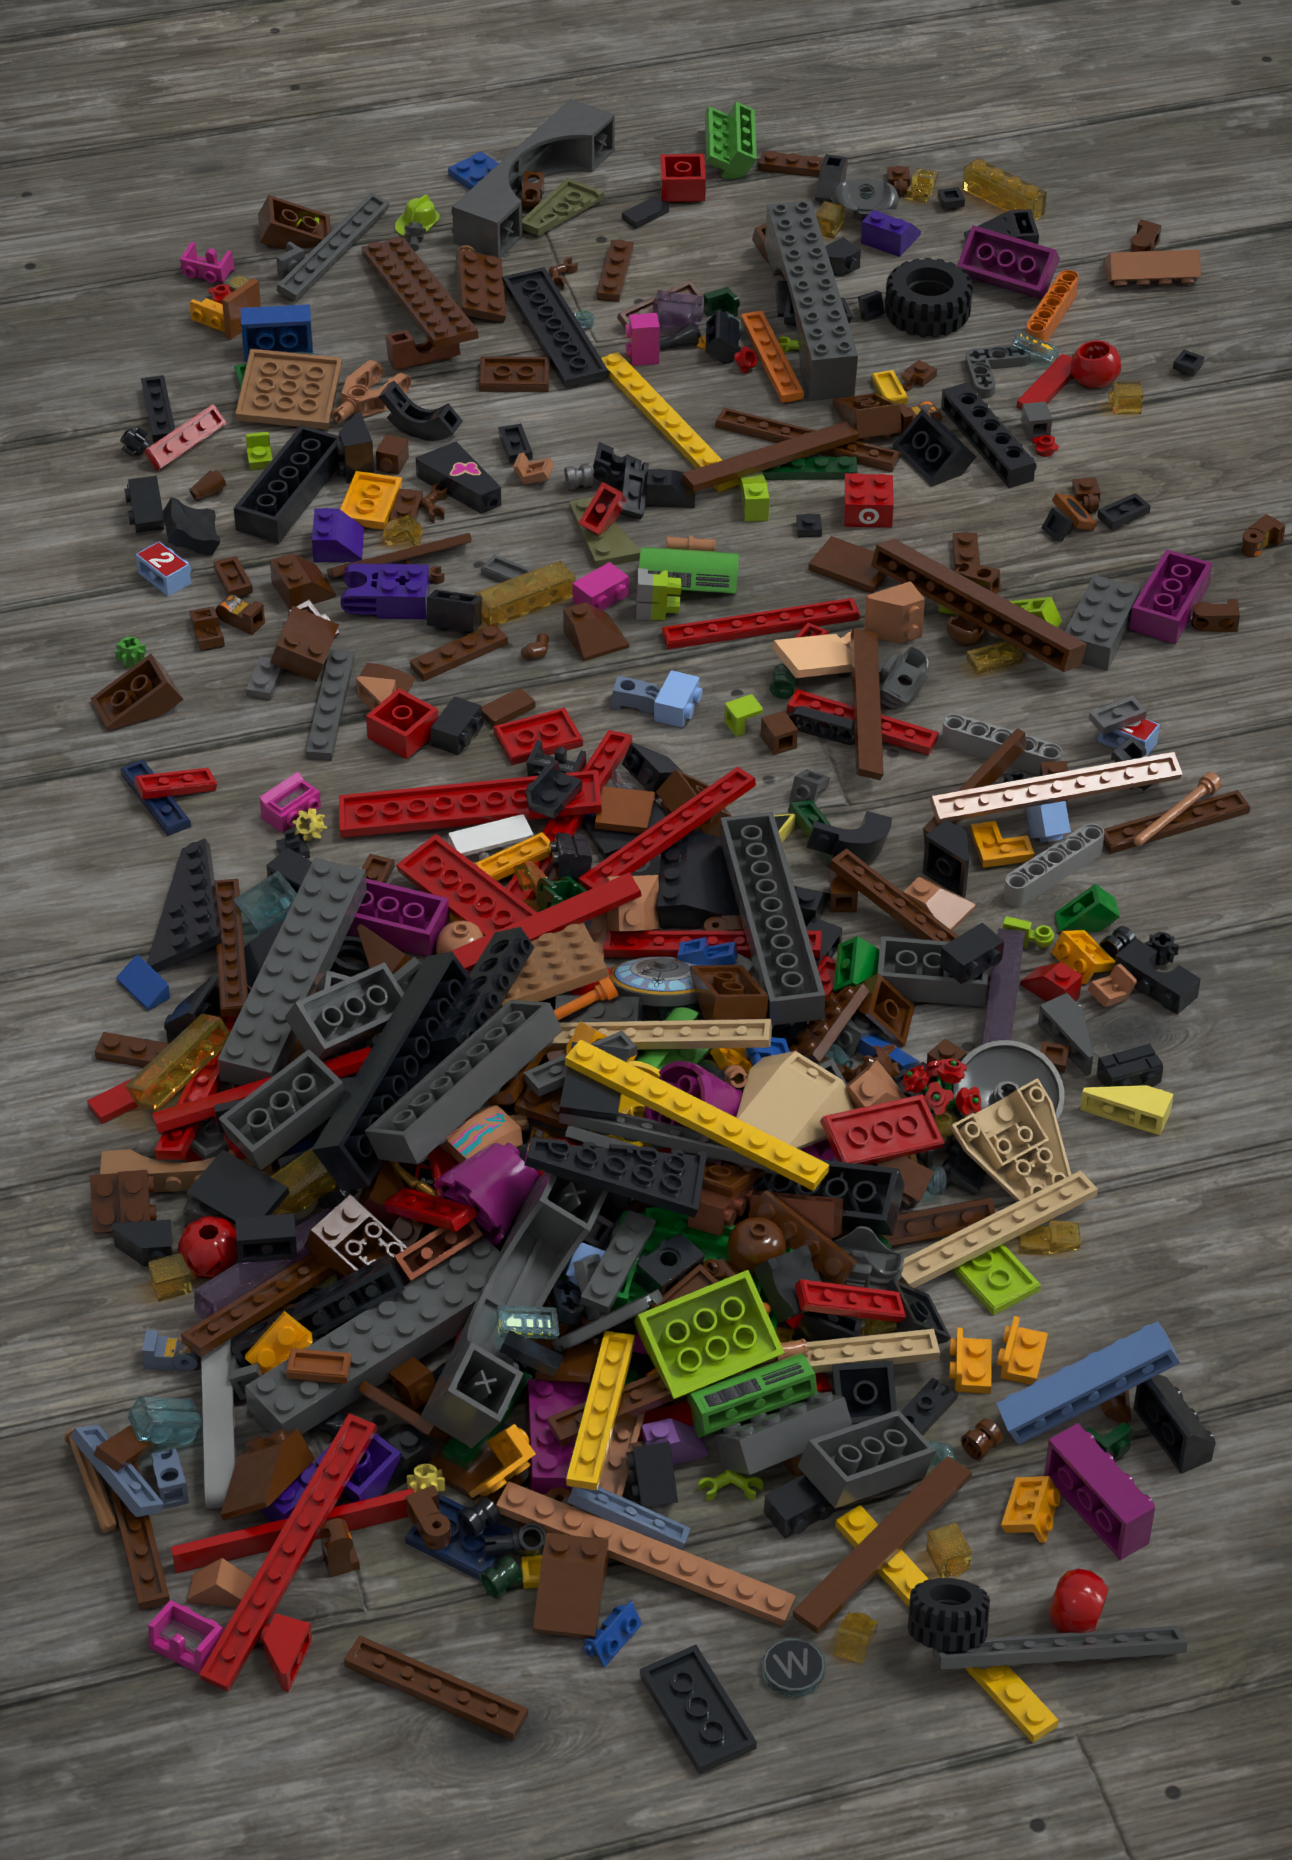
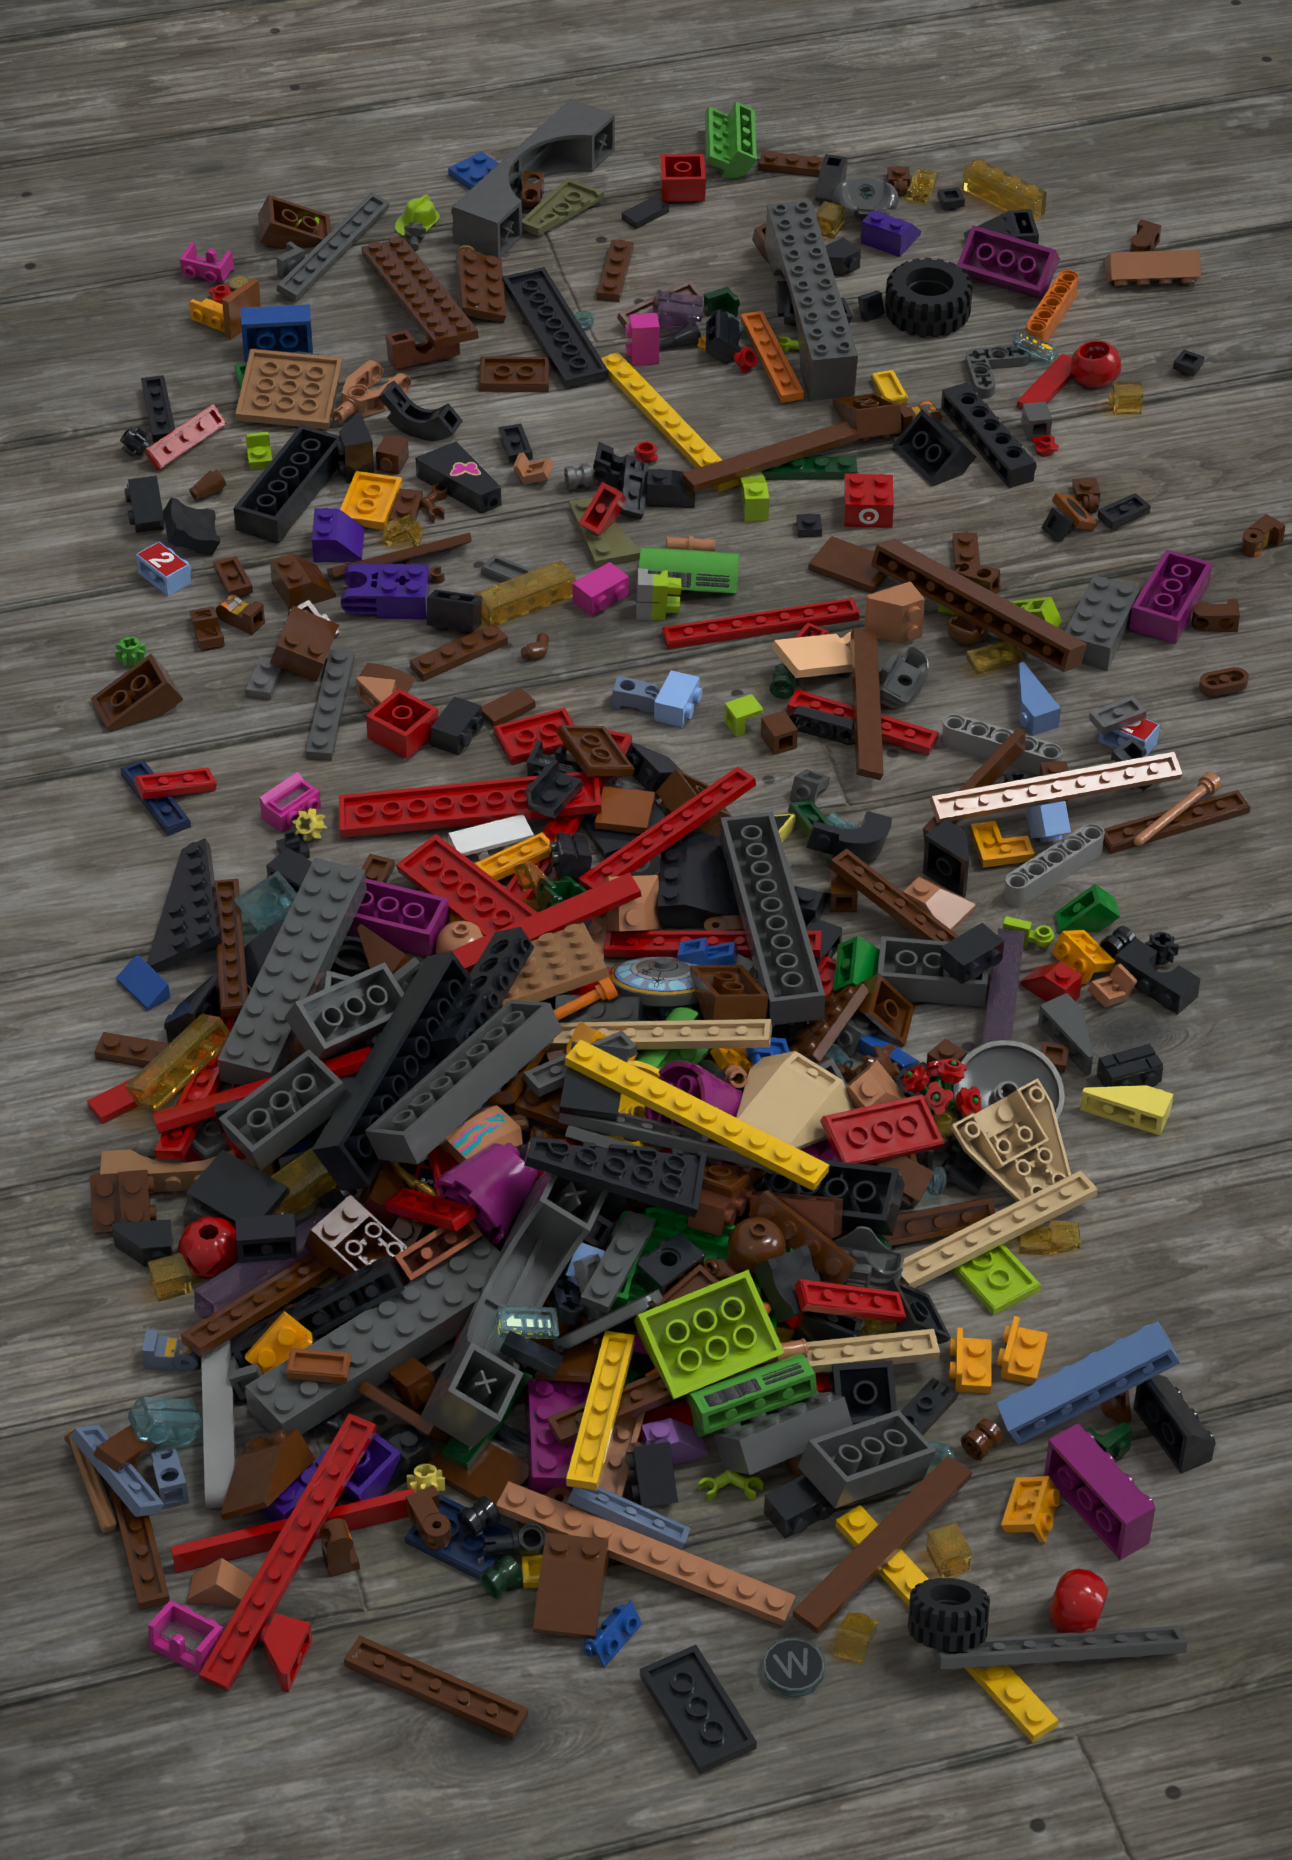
light orange bracket [469,1424,536,1498] -> none
reddish brown arm [548,257,578,290] -> none
reddish brown slope [563,602,629,661] -> none
reddish brown tile [715,408,900,472] -> none
reddish brown plate [901,360,937,391] -> none
none -> reddish brown tile [557,725,635,776]
none -> red plate [634,441,658,463]
none -> clear light blue arm [825,811,860,829]
none -> medium blue slope [1017,662,1061,736]
none -> reddish brown plate [1199,667,1249,697]

